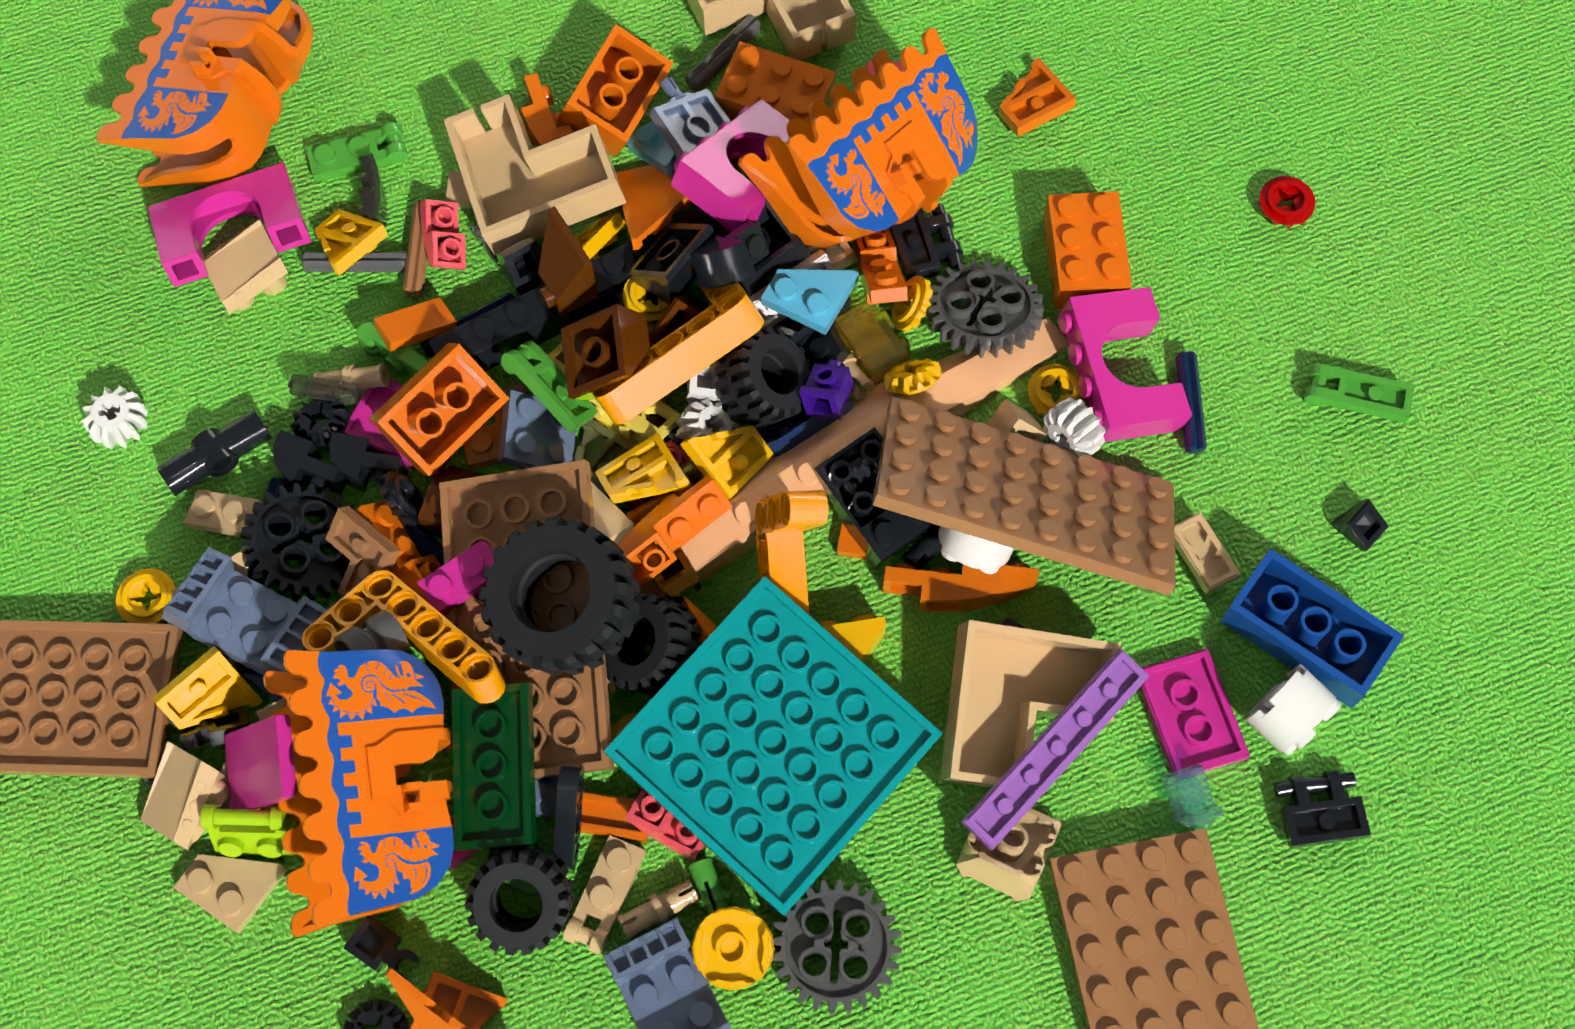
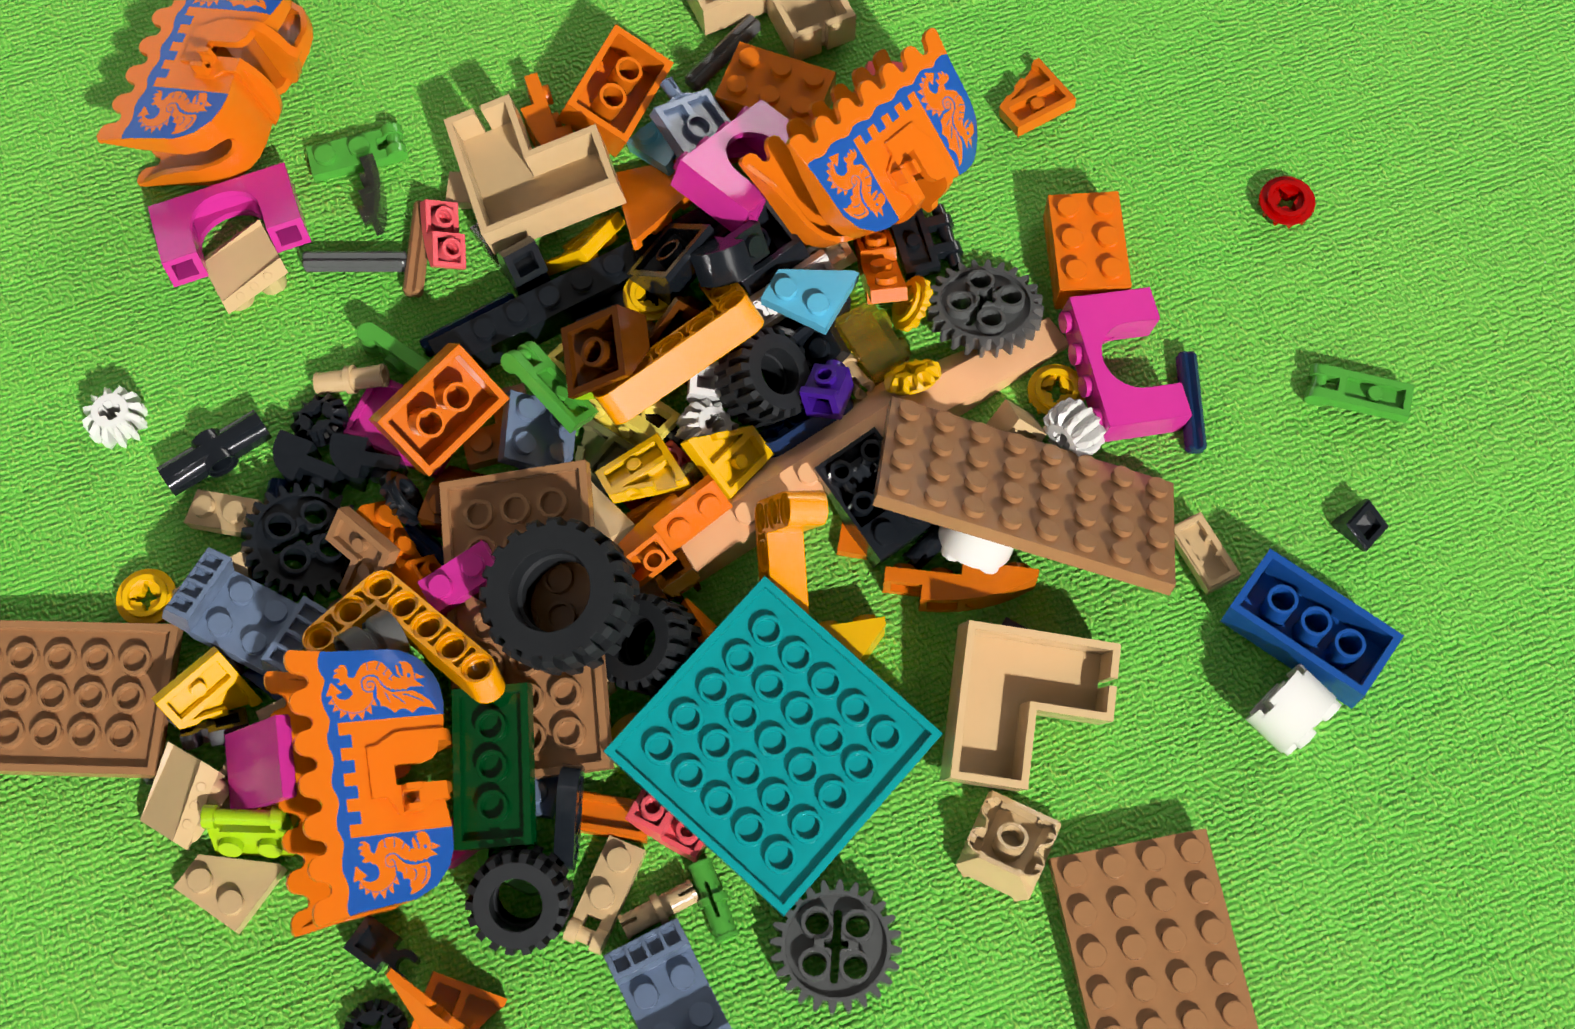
clear smoke axle [288,374,360,405] -> none
yellow wing [314,209,388,276] -> none
orange tile [374,297,457,352] -> none
reddish brown slope [538,206,599,317] -> none
yellow tile [692,906,775,991] -> none
medium lavender tile [960,648,1150,850] -> none
dark pink tile [1139,648,1250,781] -> none
clear light blue bracket [1162,764,1224,830] -> none
black plate [1274,770,1371,849] -> none

